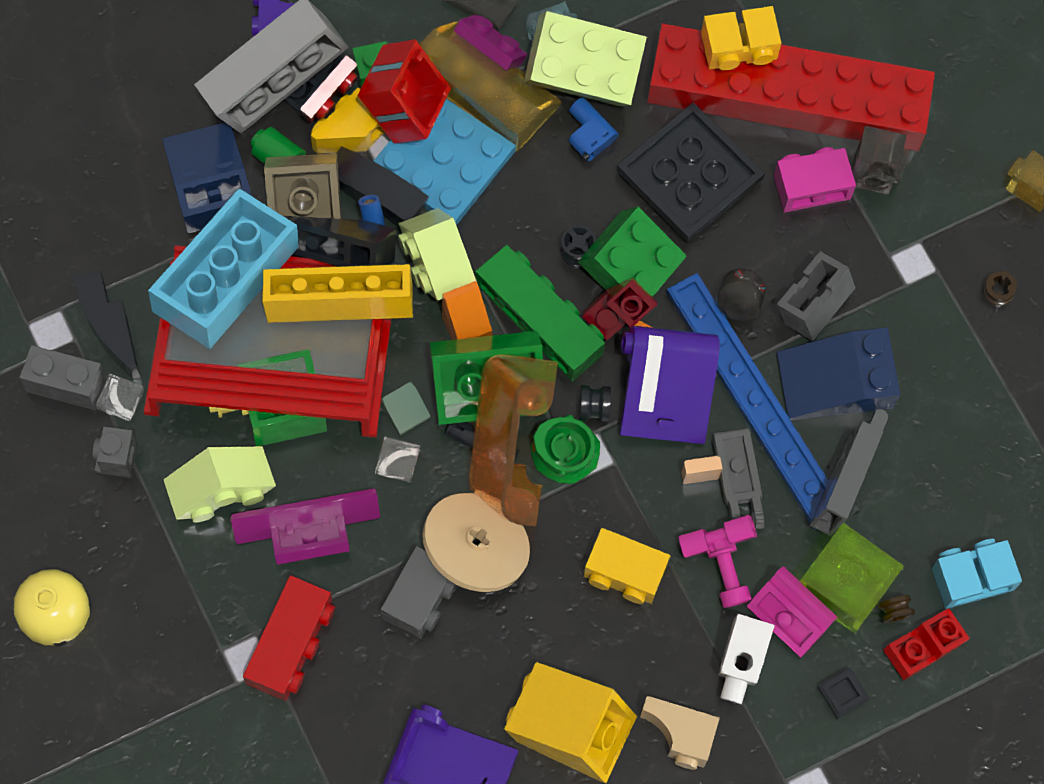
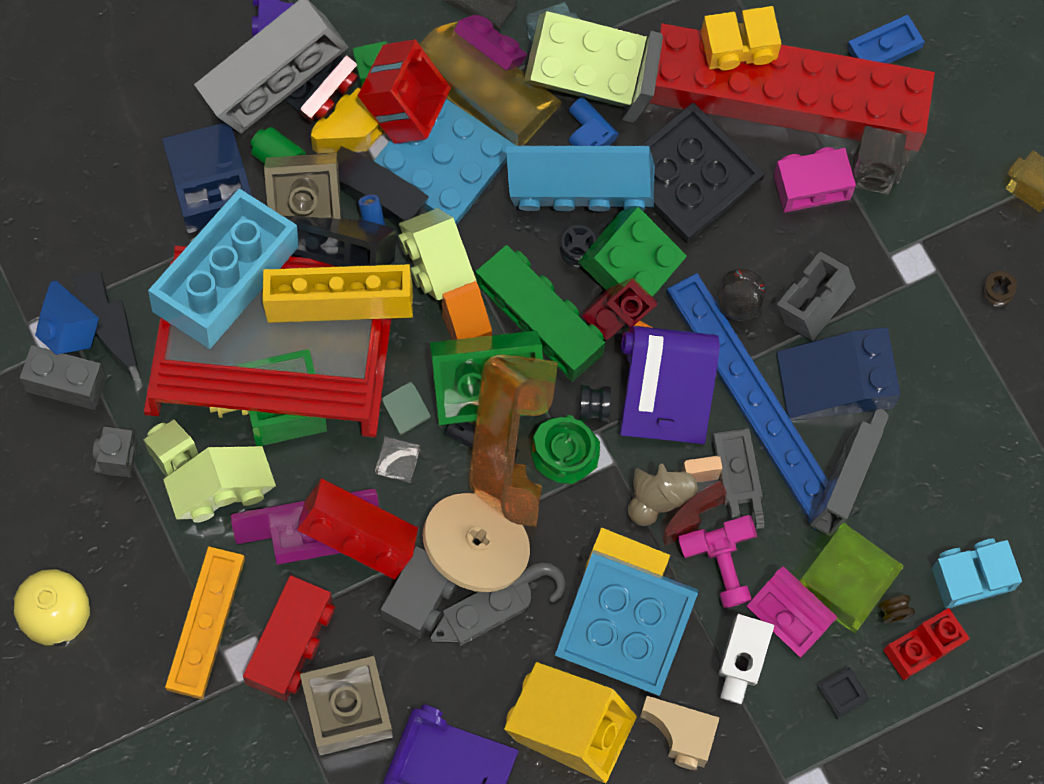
clear tile [95,374,145,422] -> none
none -> blue slope [35,281,99,355]
none -> yellowish green slope [143,420,198,477]
none -> light orange plate [165,546,245,700]
none -> red brick [297,478,418,580]
none -> dark tan brick [300,656,393,756]
none -> dark grey plate [431,562,566,646]
none -> dark azure slope [506,146,655,211]
none -> dark azure plate [555,550,699,696]
none -> dark grey tile [622,31,663,123]
none -> dark tan piece [628,463,698,526]
none -> clear red slope [662,480,727,546]
none -> blue plate [847,14,925,64]

